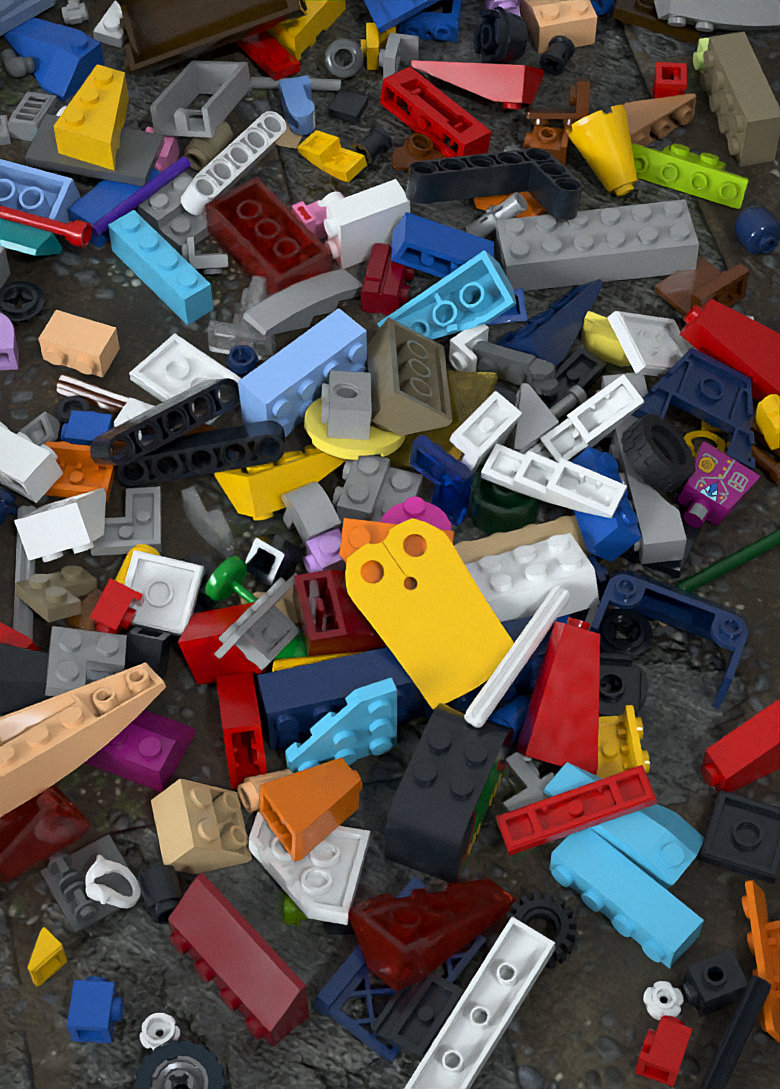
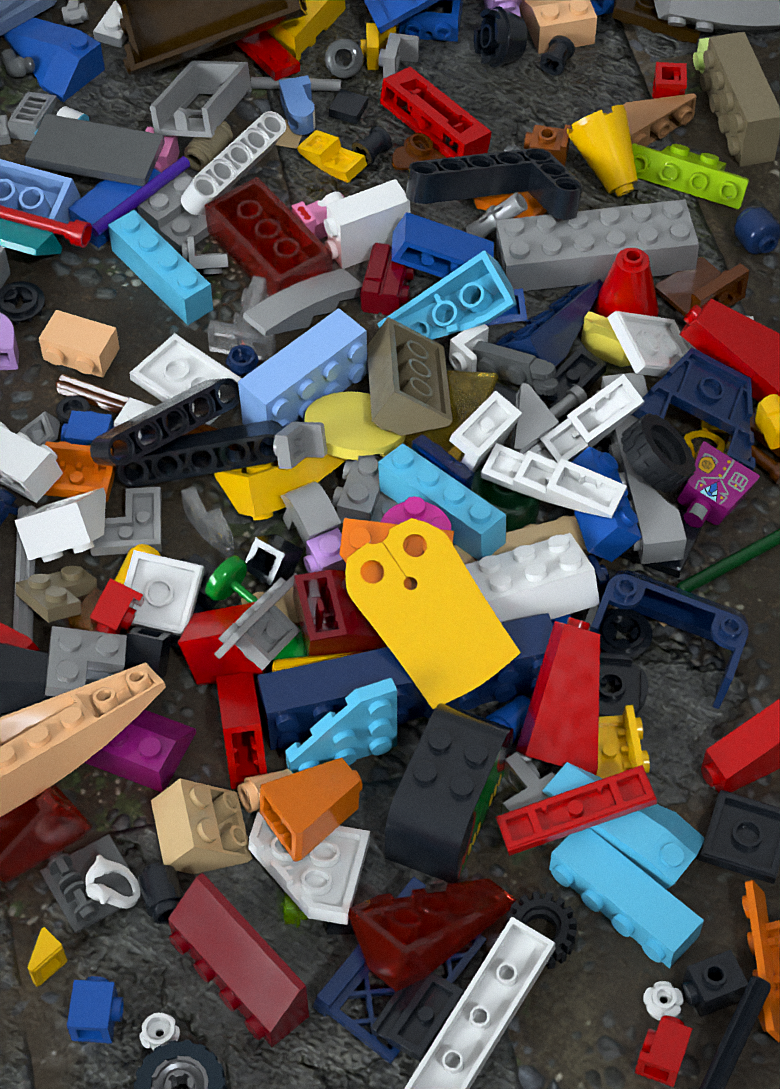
yellow wedge [53,64,129,171] -> none
light grey brick [321,370,372,440] -> none
wedge [411,60,544,110] -> none
white axle [464,585,571,728] -> none
reddish brown bracket [526,78,590,125] -> none
none -> light grey bracket [273,422,327,469]
none -> medium azure brick [378,443,506,561]
none -> red cone [594,248,659,318]

